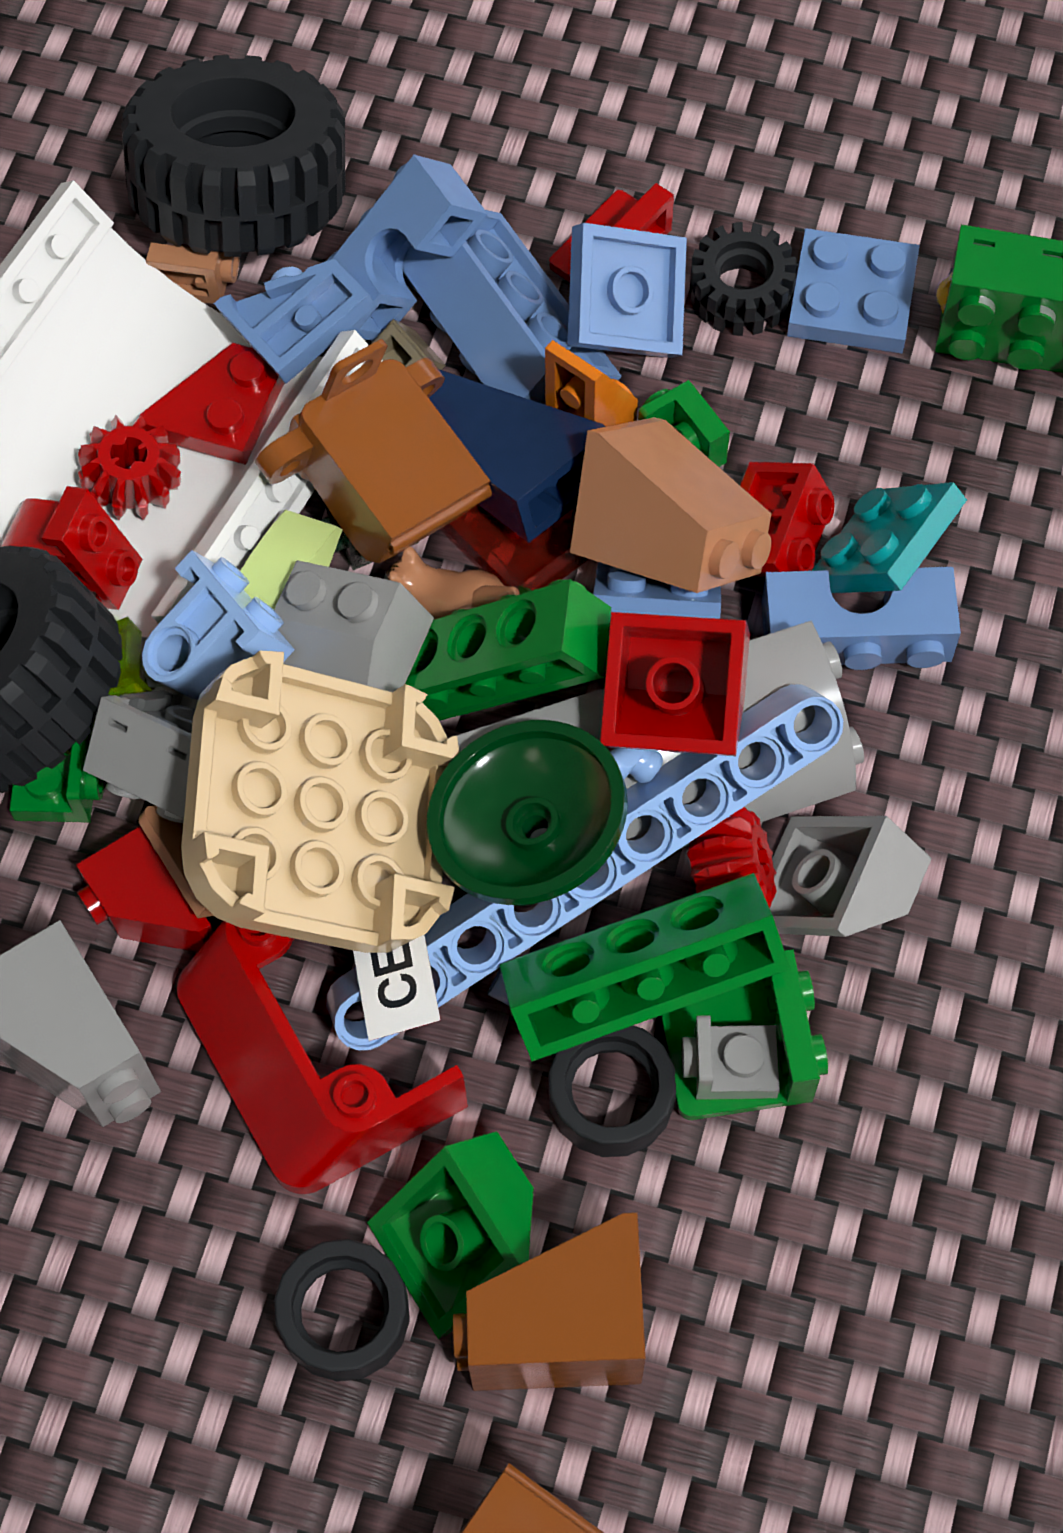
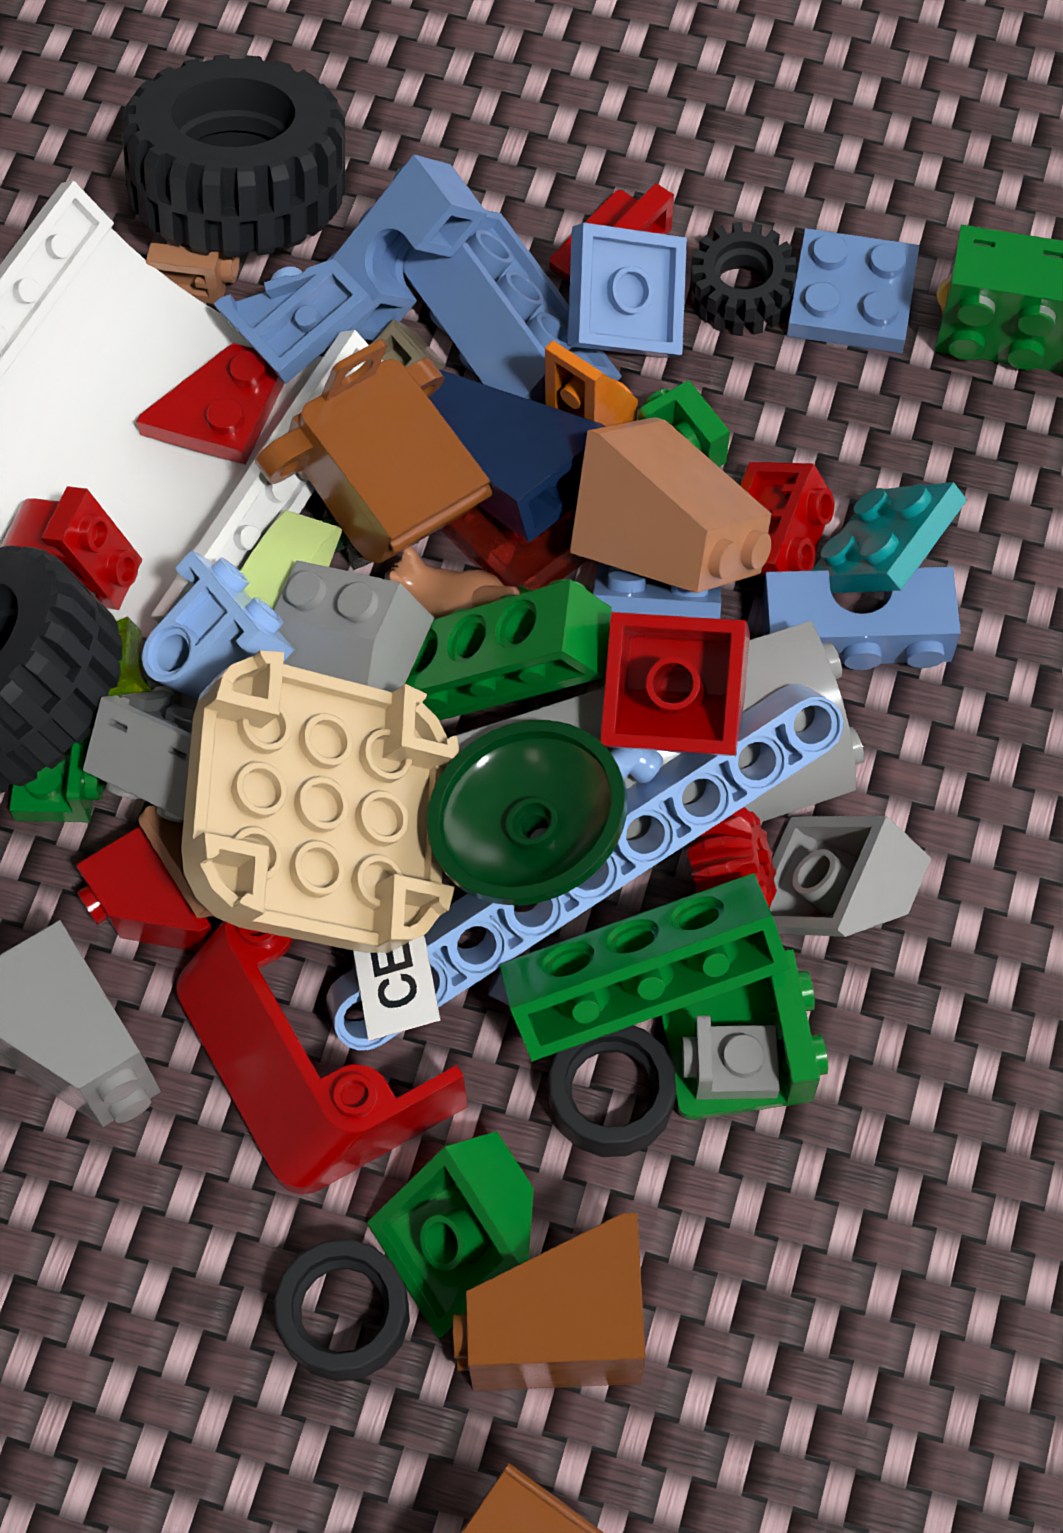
red gear [78,414,181,521] -> none

